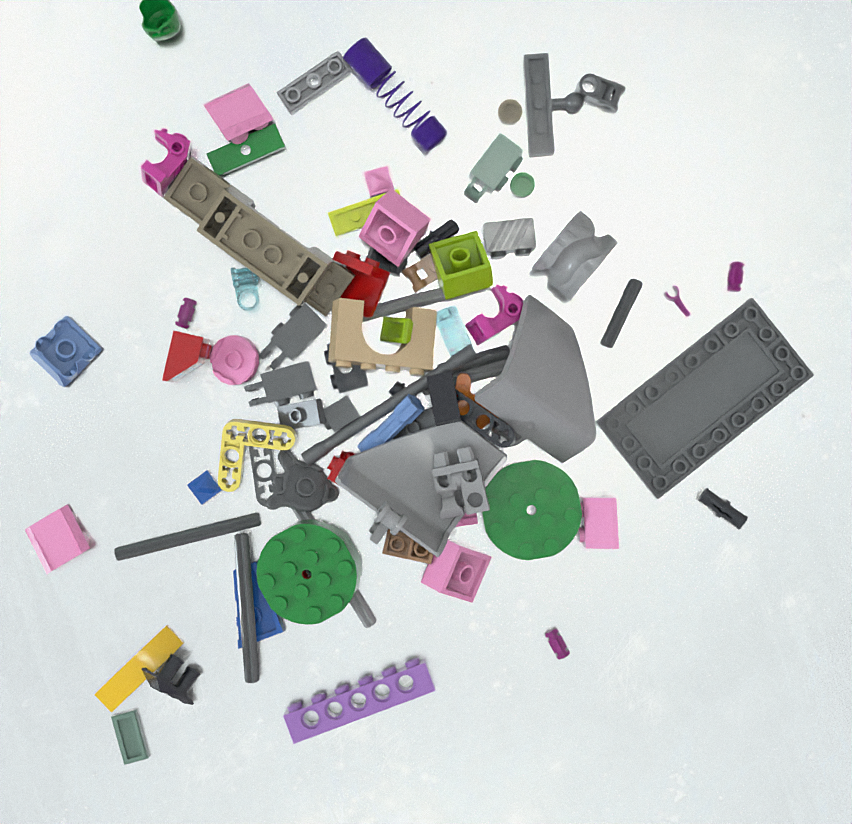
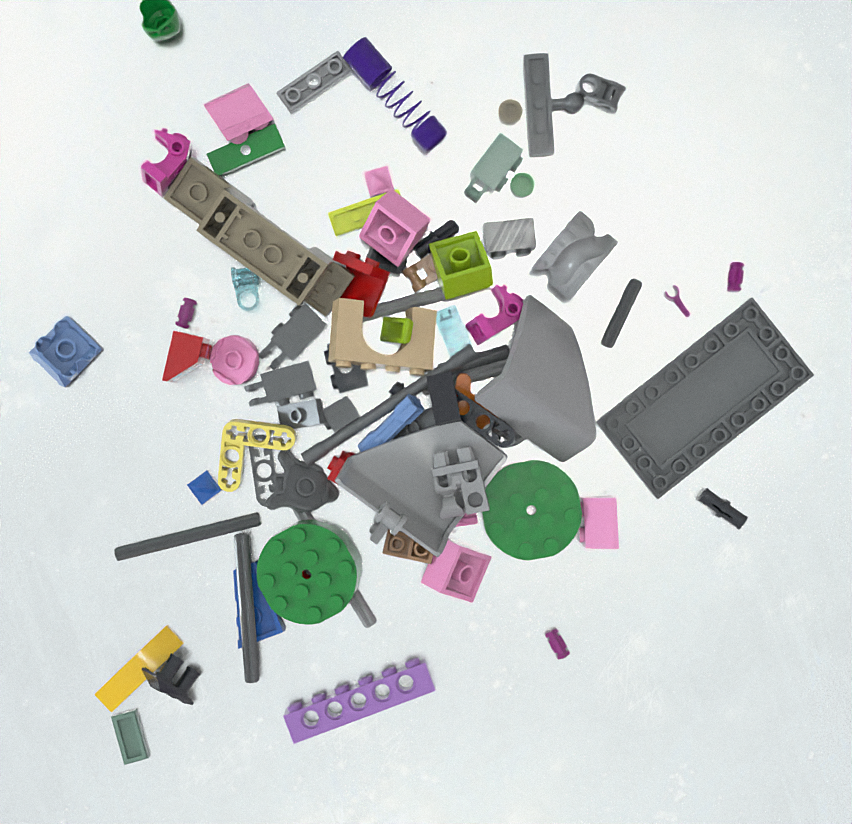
bright pink slope [25,504,90,574] -> none

